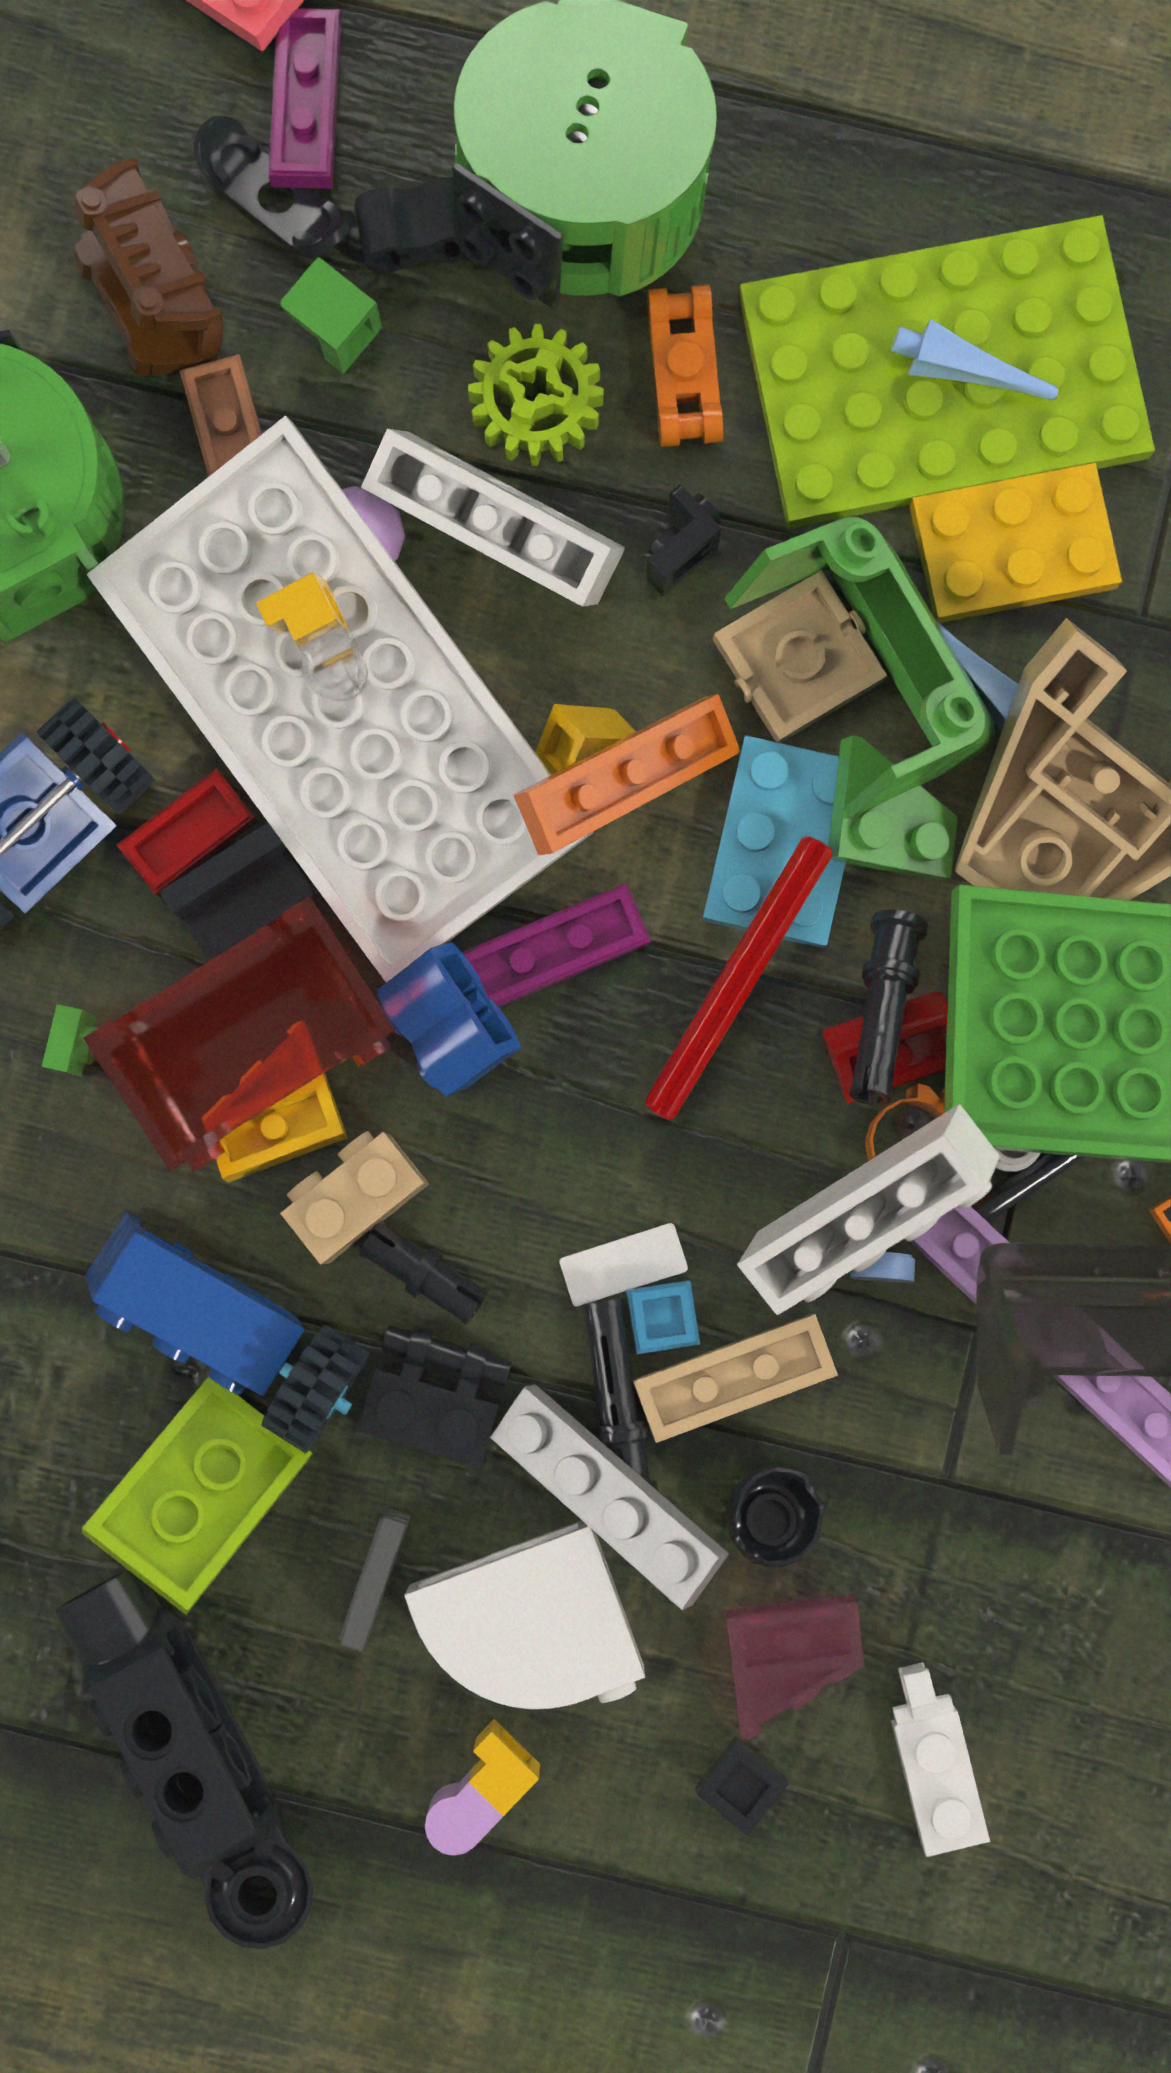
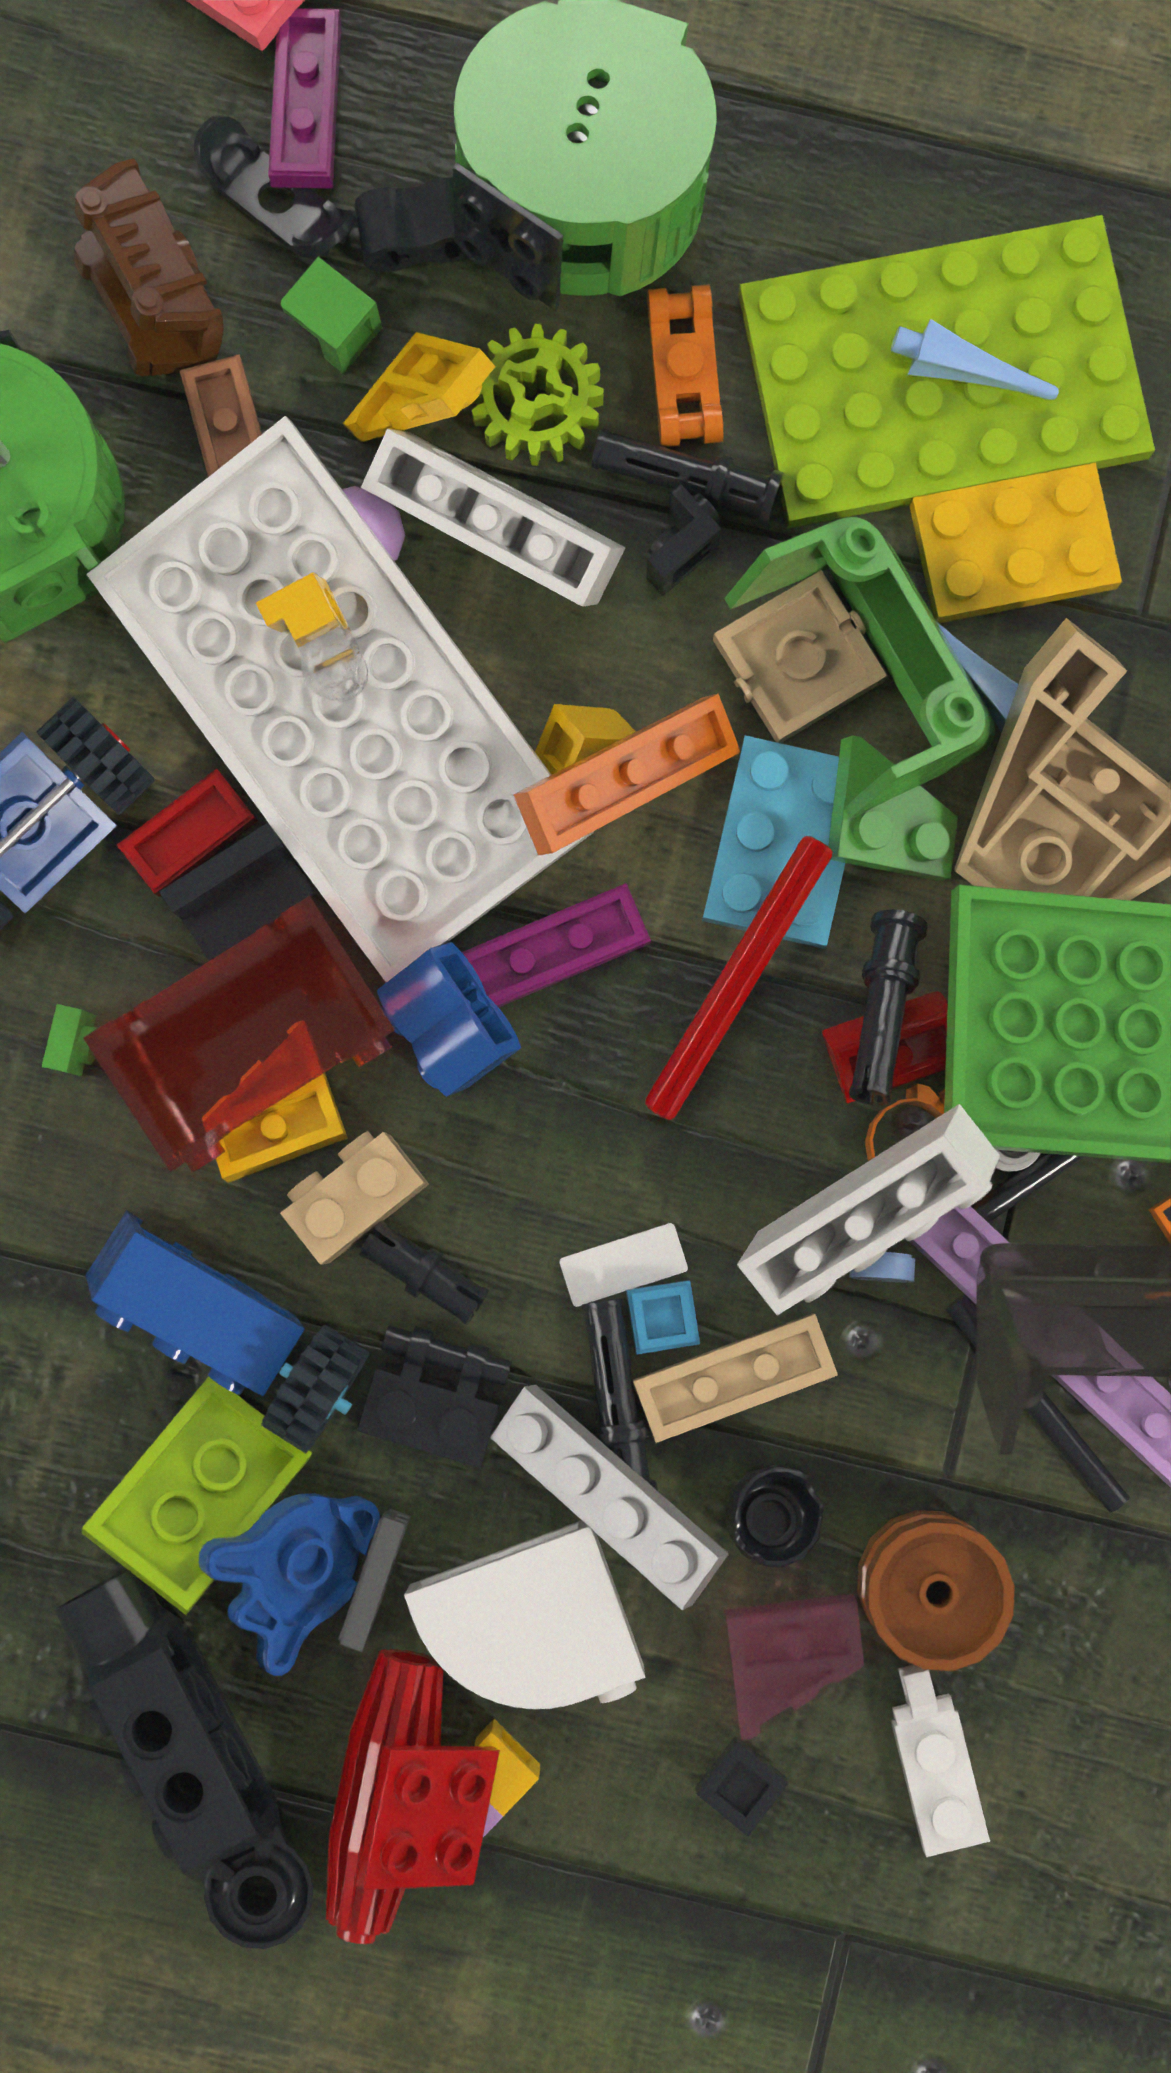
none -> blue tile [199,1493,380,1676]
none -> red plate [326,1649,500,1944]
none -> yellow wing [343,332,496,441]
none -> black pin [591,428,784,527]
none -> dark orange wheel [857,1510,1015,1671]
none -> black bar [945,1294,1130,1513]

